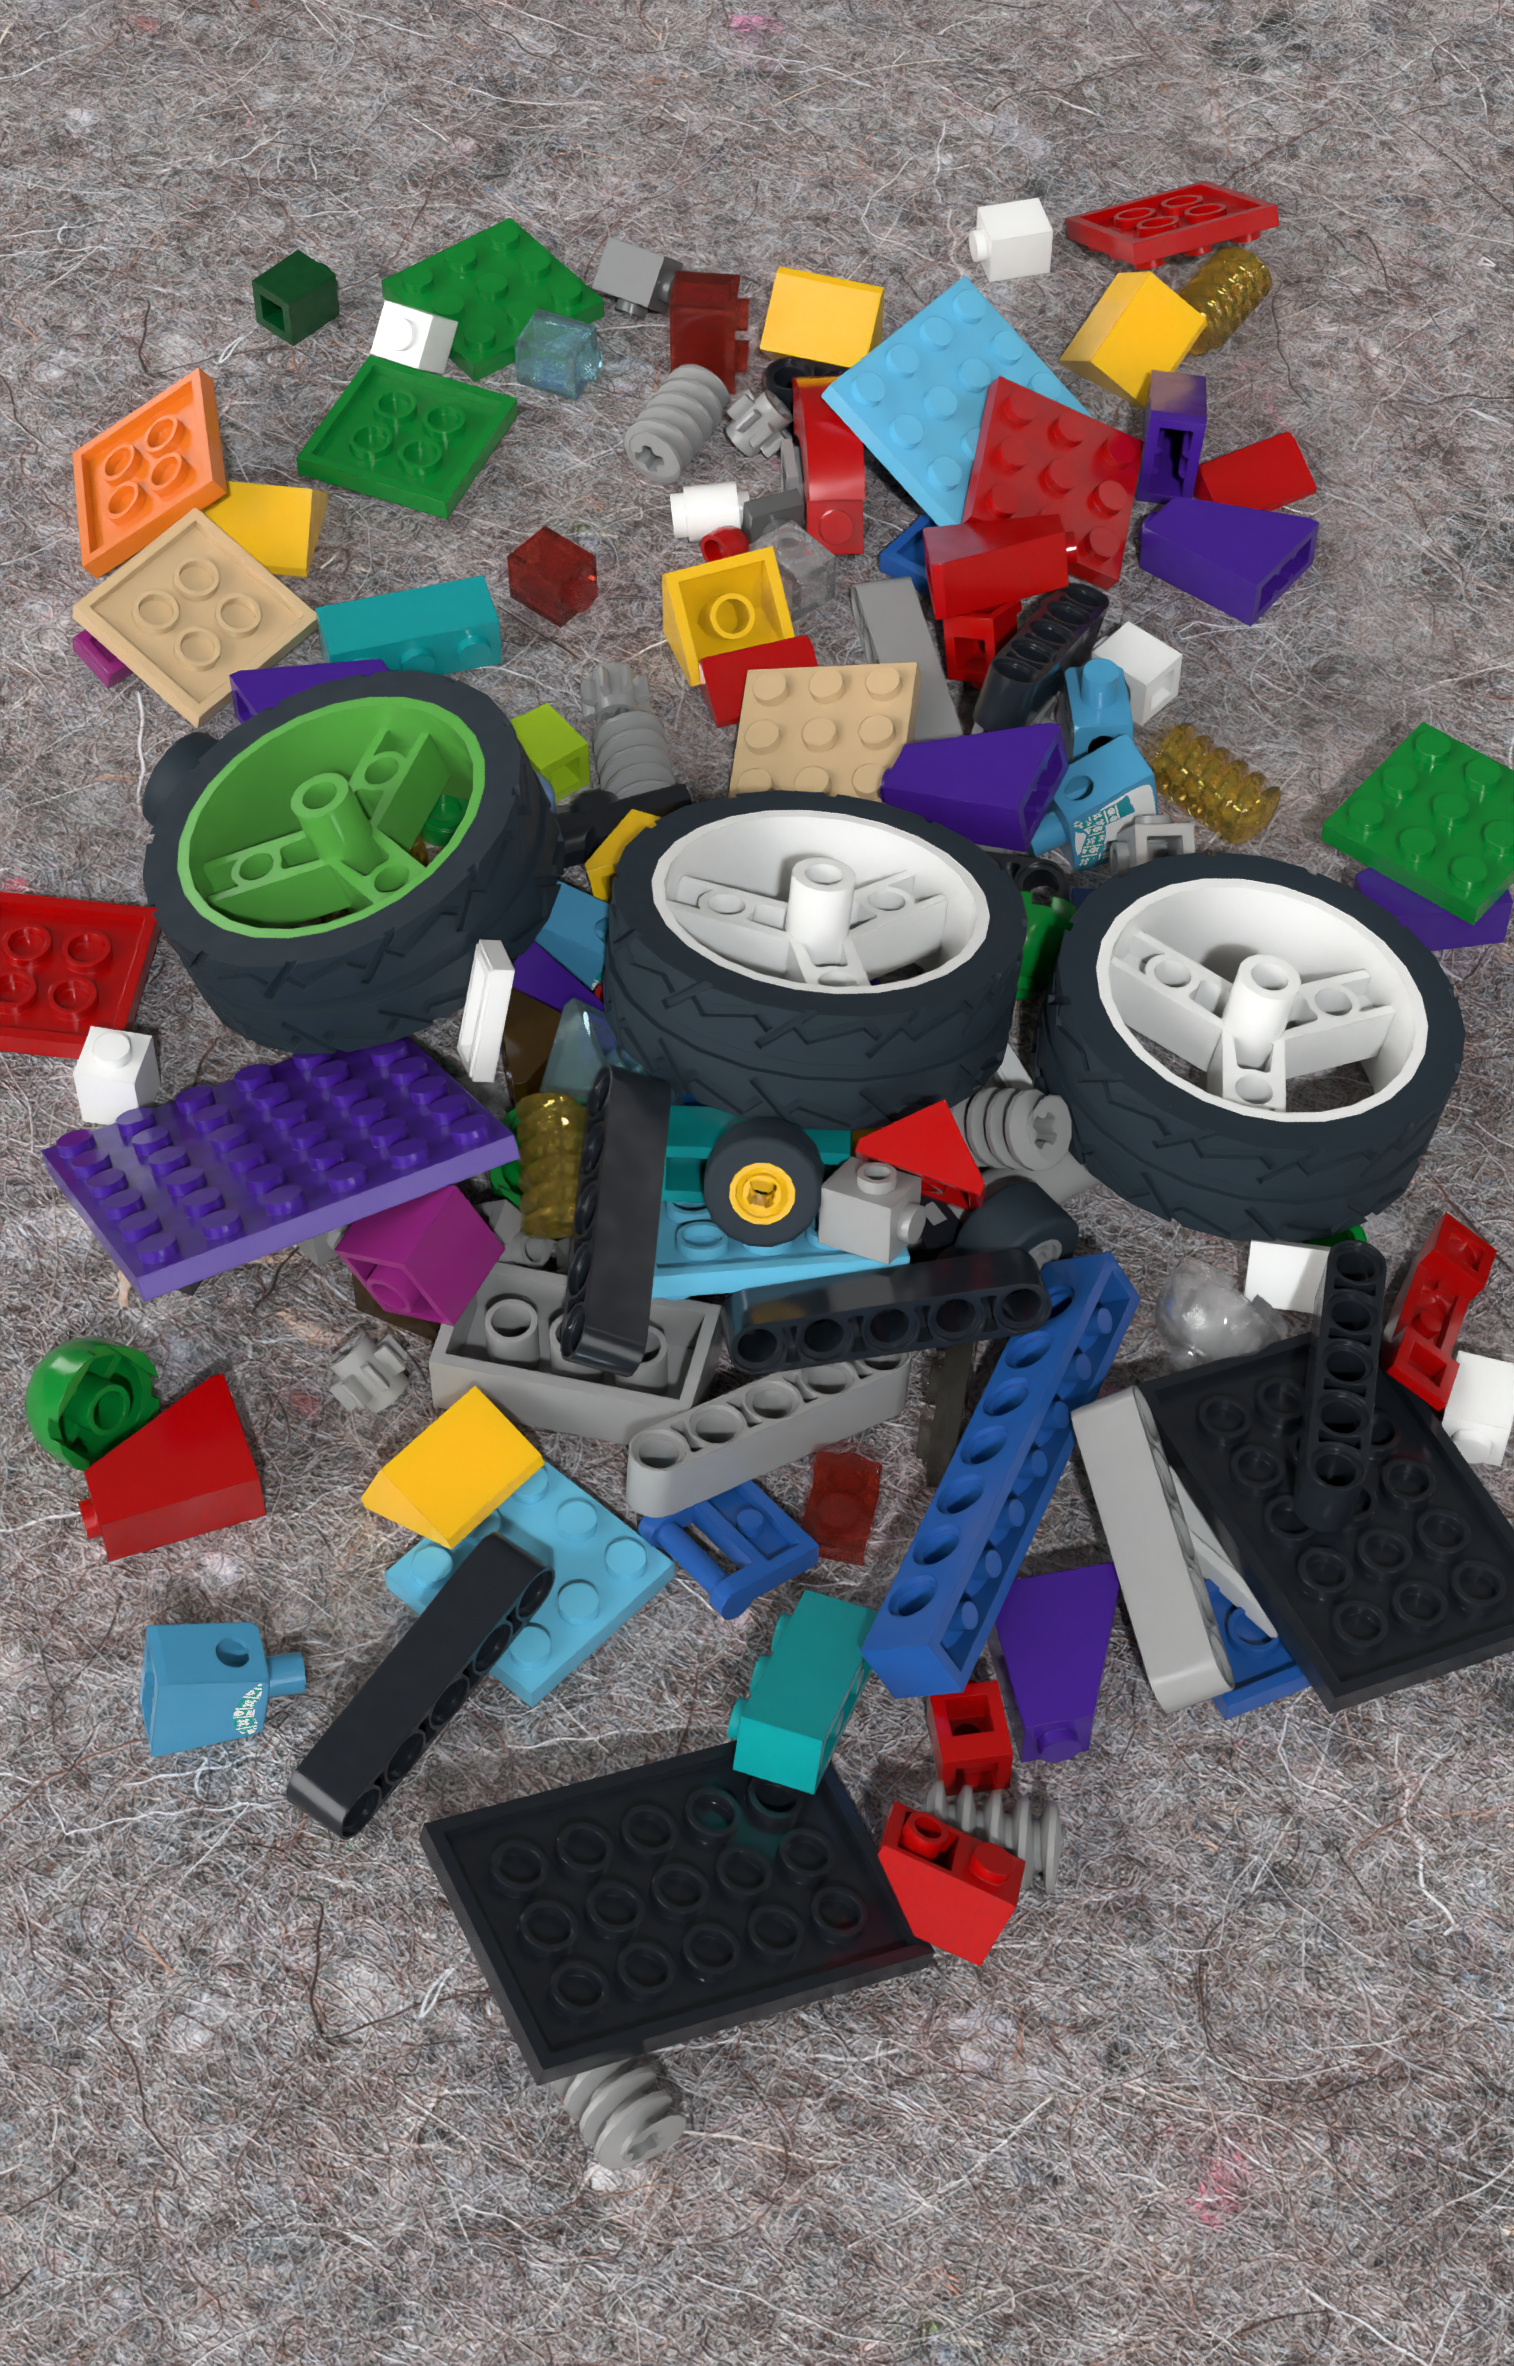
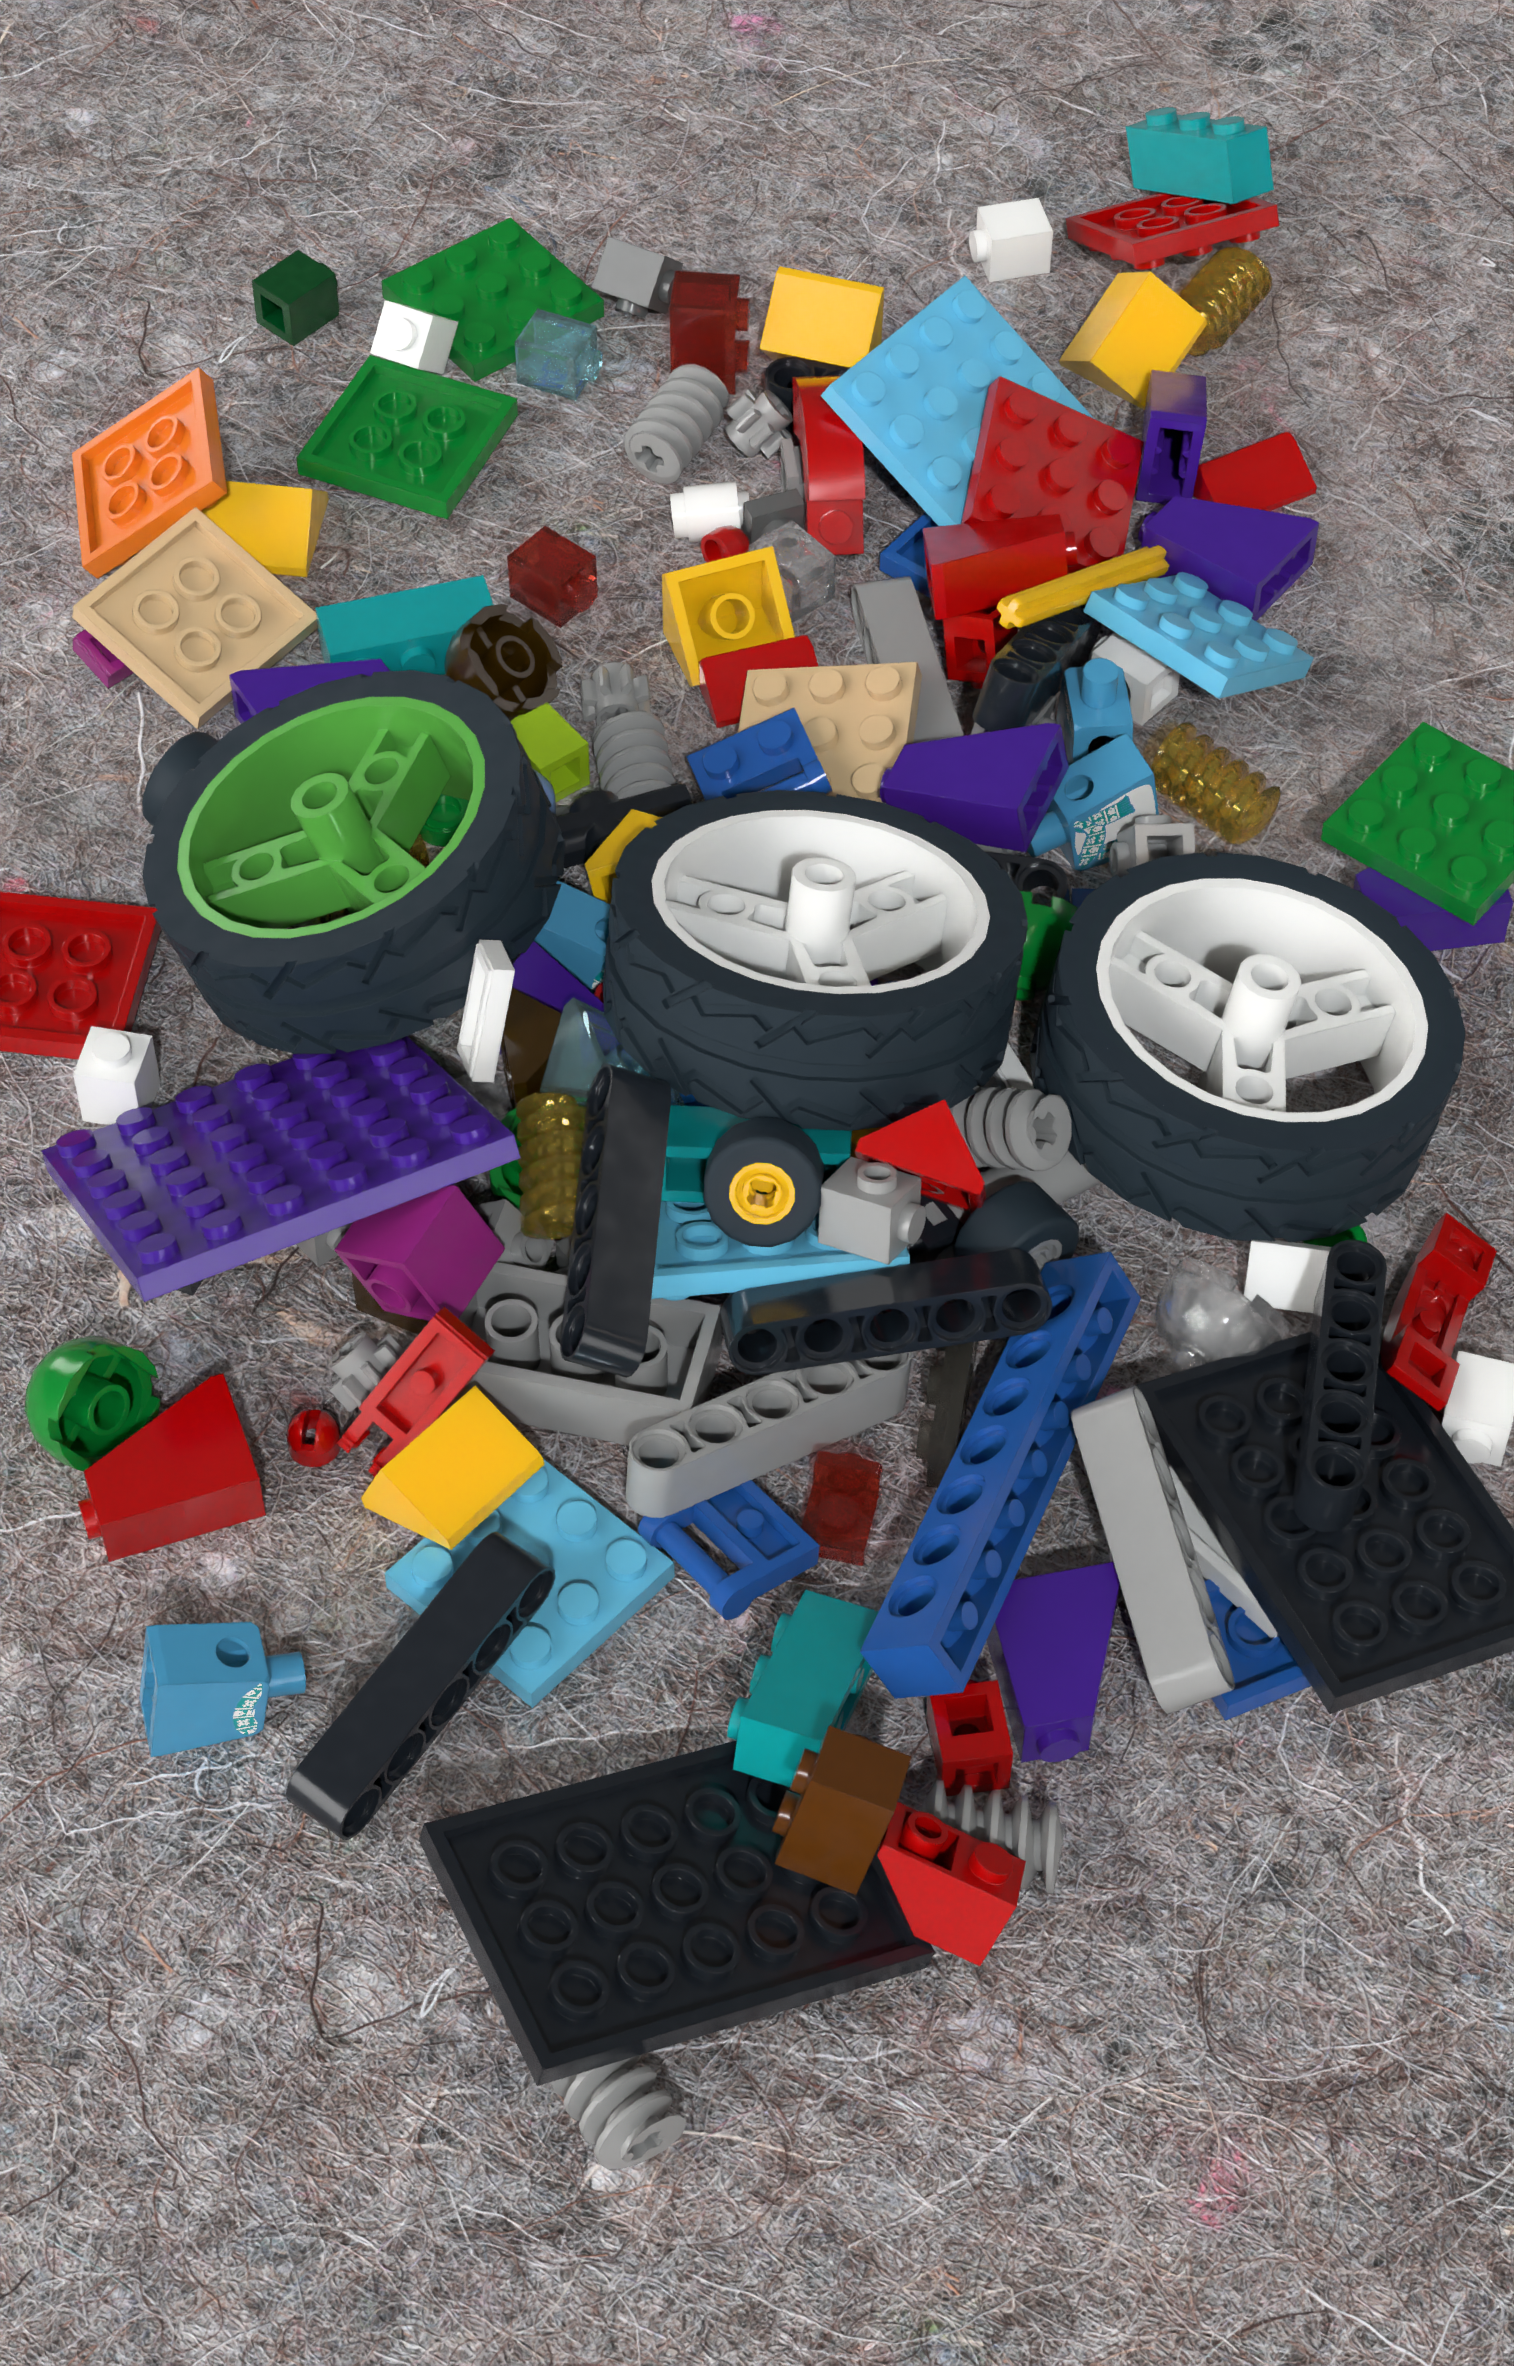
none -> red hinge [286,1409,341,1467]
none -> hinge [337,1306,495,1477]
none -> dark brown cylinder [445,604,563,721]
none -> blue plate [686,708,832,801]
none -> reddish brown brick [771,1725,912,1895]
none -> yellow axle [997,545,1169,629]
none -> medium azure plate [1083,572,1314,699]
none -> teal brick [1126,107,1274,204]

